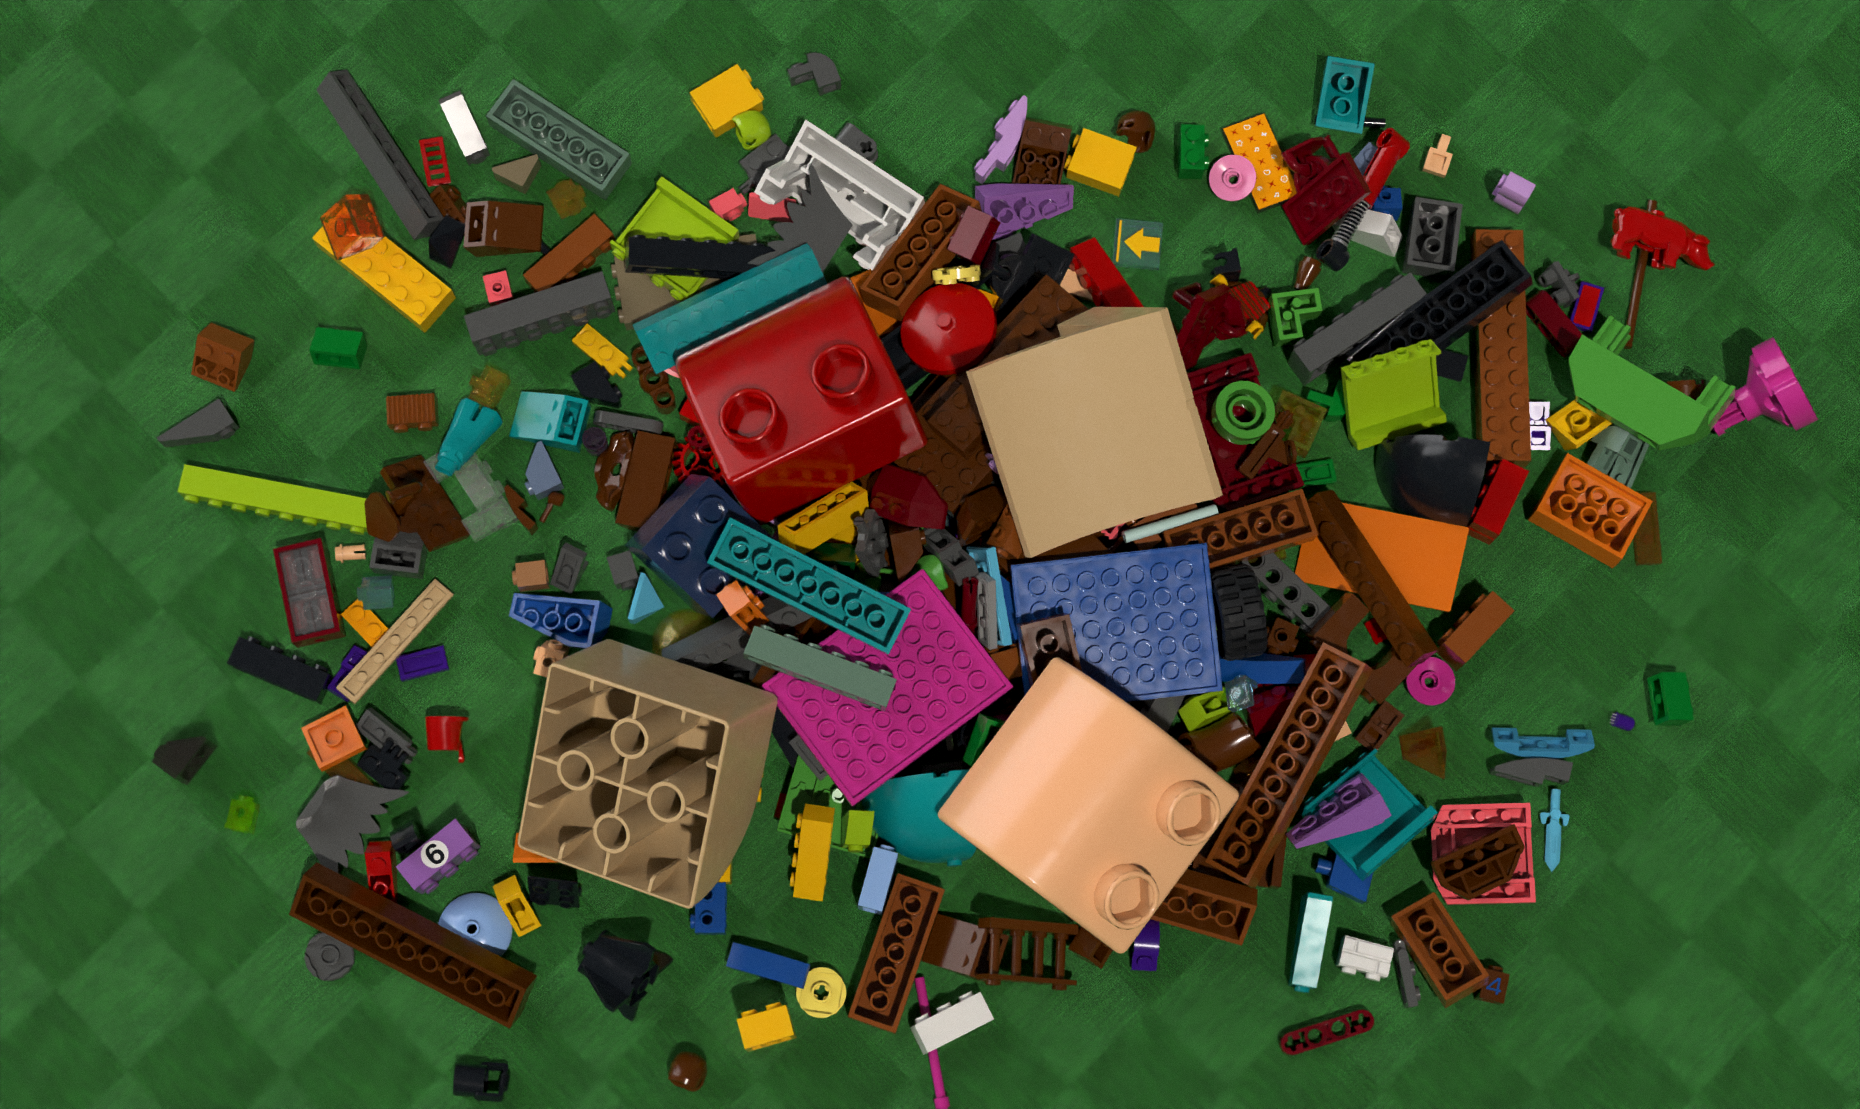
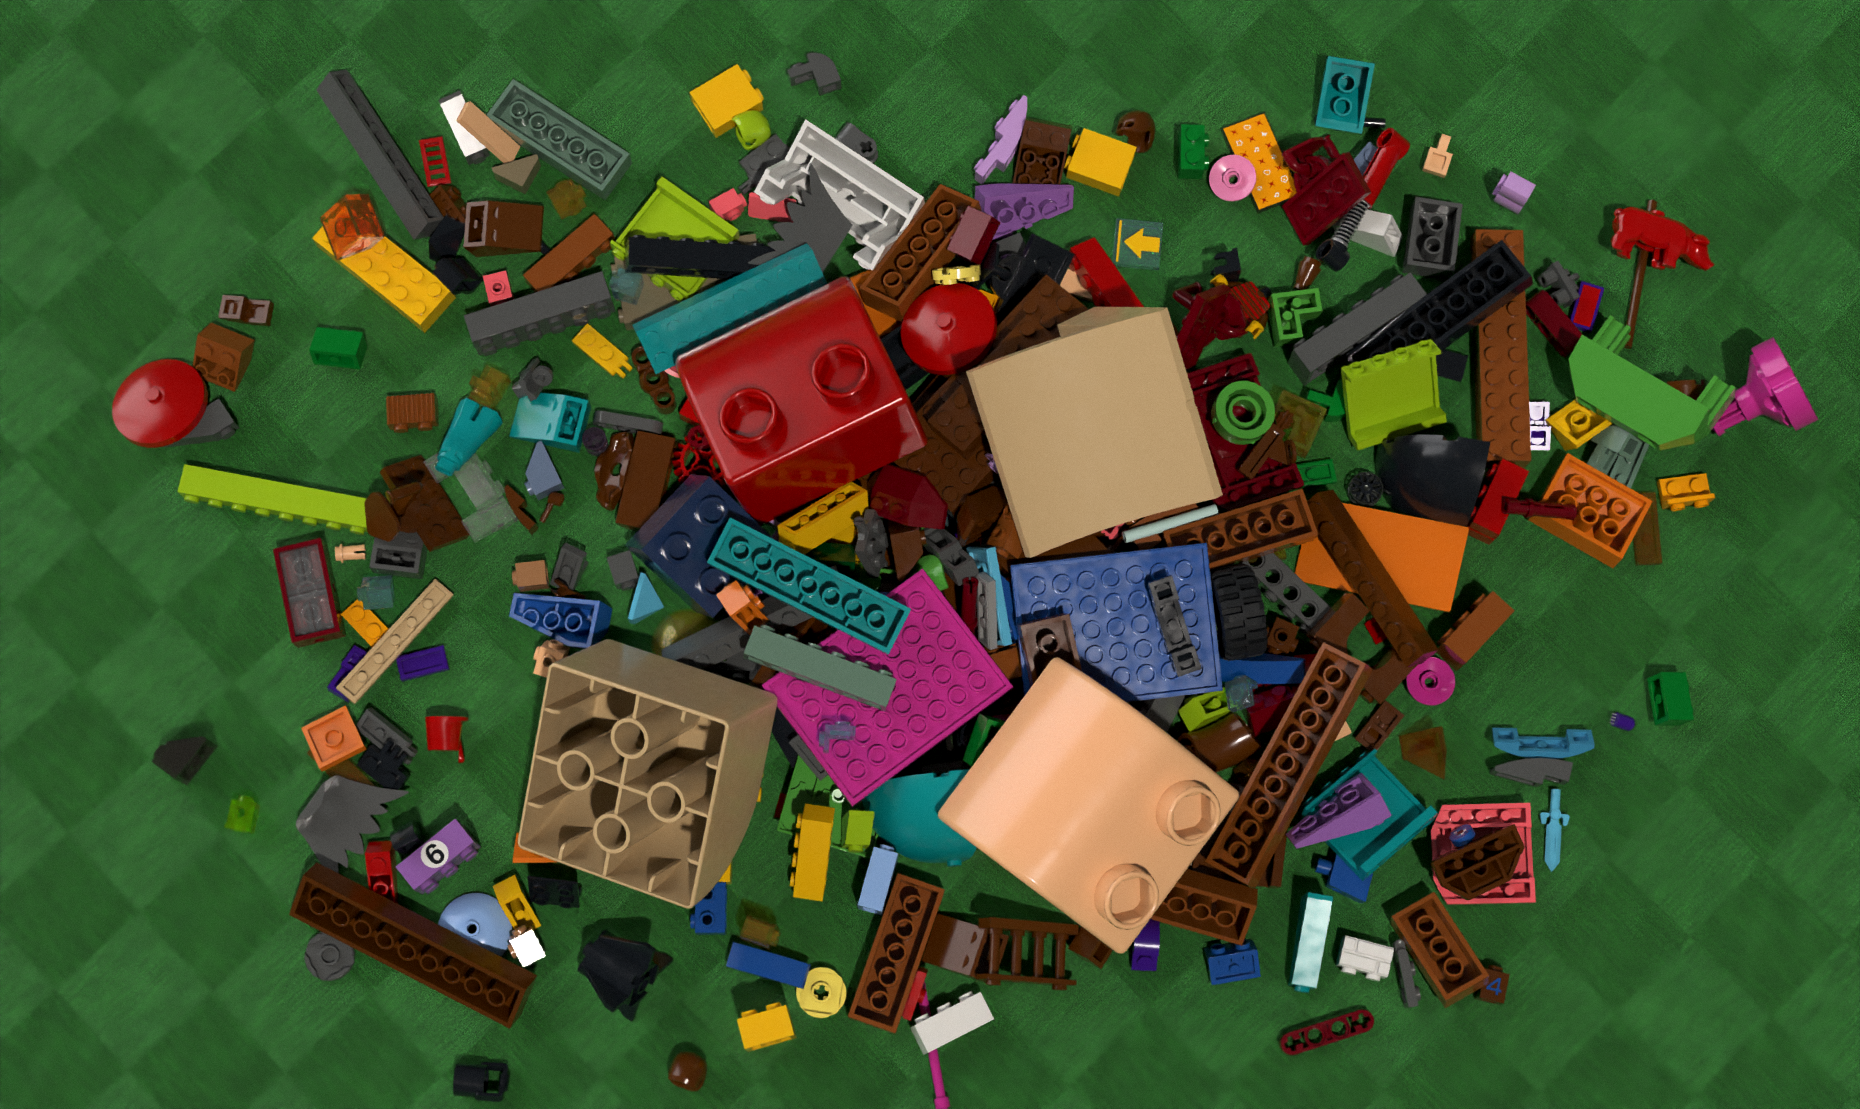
black brick [227,636,333,704] -> none
black slope [571,361,623,409] -> none
blue brick [1368,186,1403,221] -> none
none -> red dish [112,359,208,448]
none -> reddish brown slope [218,295,274,326]
none -> black brick [433,257,483,295]
none -> light nougat tile [456,101,521,164]
none -> brick [507,925,546,967]
none -> dark grey hips [512,358,554,401]
none -> reddish brown hand [550,579,585,599]
none -> clear light blue brick [609,268,644,305]
none -> clear yellow brick [740,914,781,950]
none -> clear light blue bracket [819,721,856,754]
none -> red plate [902,966,928,1021]
none -> black slope [1148,575,1202,677]
none -> blue bracket [1204,939,1261,985]
none -> pearl dark grey wheel [1347,472,1383,508]
none -> blue tile [1449,824,1476,847]
none -> dark red pin [1502,498,1577,520]
none -> light orange bracket [1657,473,1715,512]

